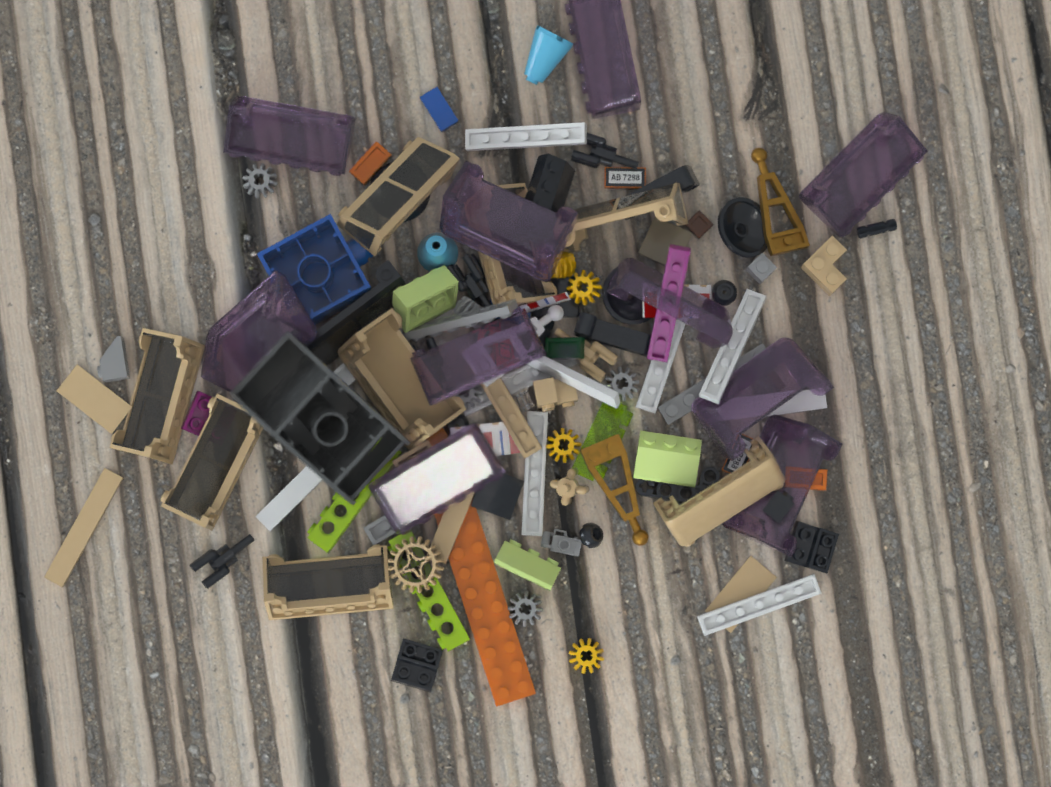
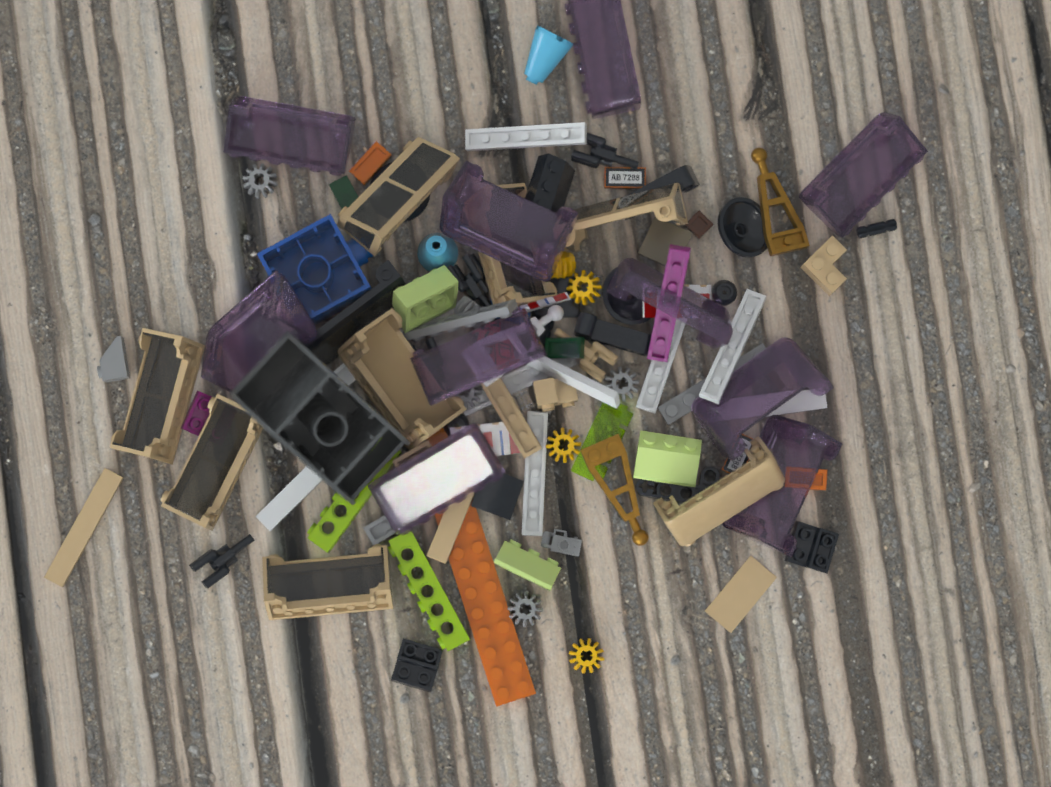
tan sticker [57,364,132,434] -> none
tan gear [388,536,444,593] -> none
blue tile [420,87,459,133] -> none
tan plant [550,468,590,506] -> none
black plate [580,523,603,548] -> none
white tile [697,574,822,636] -> none
light grey brick [746,253,777,285] -> none
black brick [762,491,795,525] -> none
none -> dark green tile [329,175,366,218]

